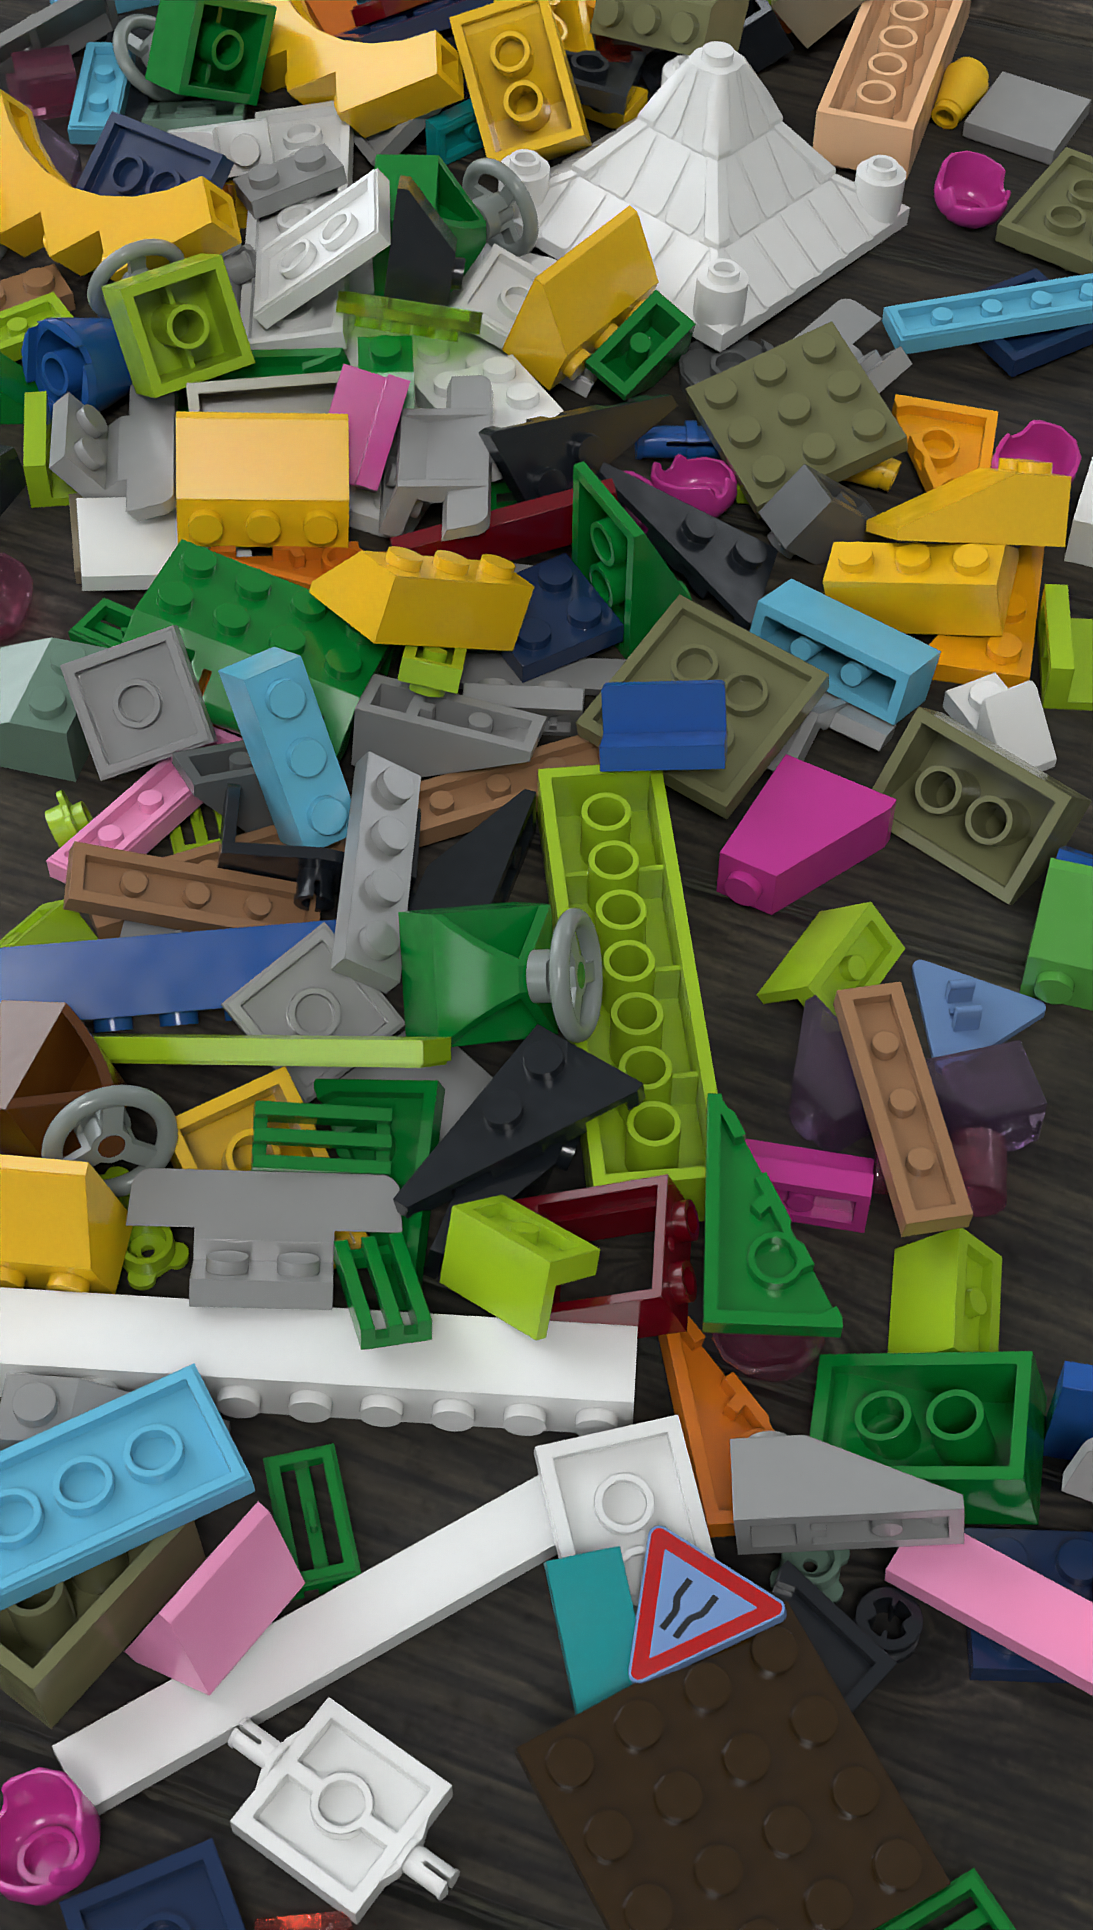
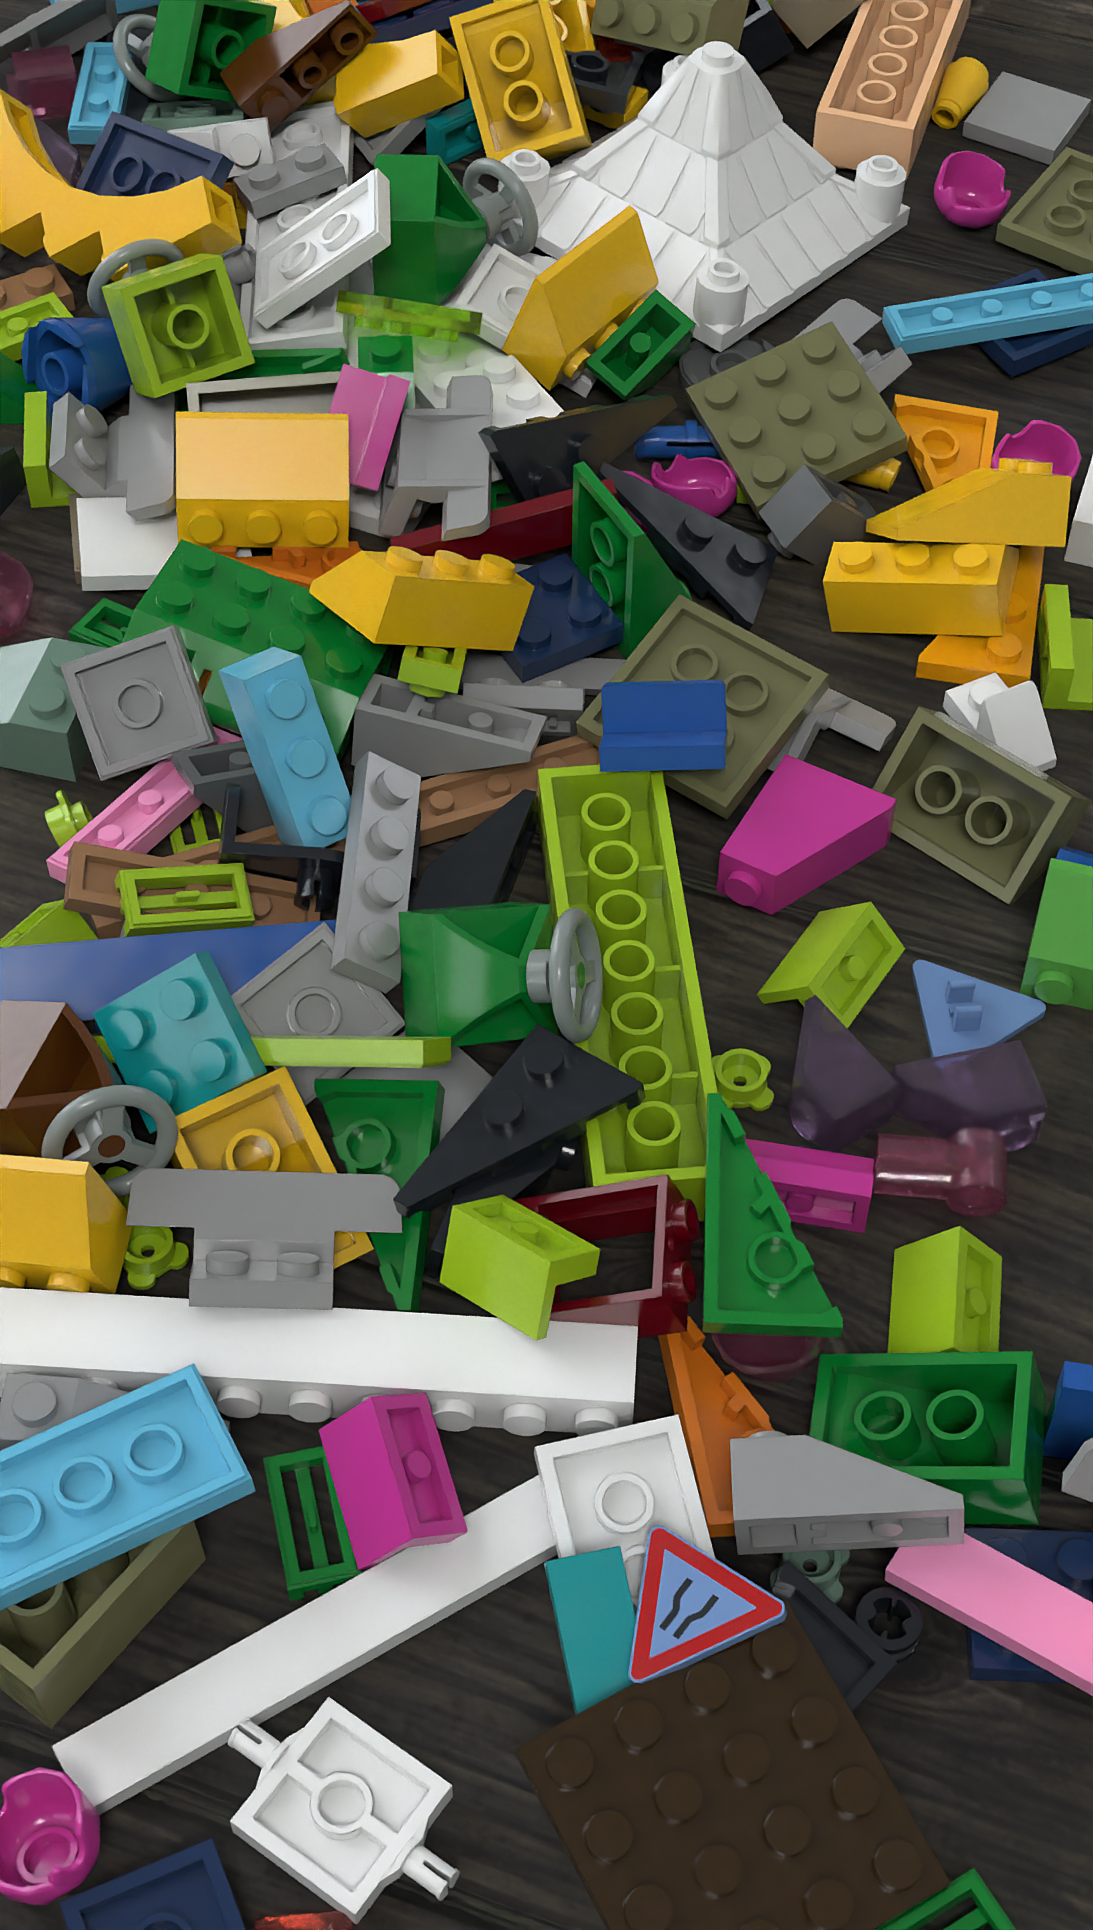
bright pink slope [124,1502,305,1696] -> none
green tile [251,1100,393,1177] -> none
green tile [334,1232,432,1350] -> none
black slope [384,175,466,307] -> none
medium azure brick [749,578,941,725] -> none
medium nougat plate [833,982,973,1237] -> none
none -> teal plate [92,951,267,1134]
none -> lime tile [114,863,255,937]
none -> reddish brown slope [220,0,379,133]
none -> dark pink panel [319,1393,468,1570]
none -> lime plate [712,1048,774,1111]

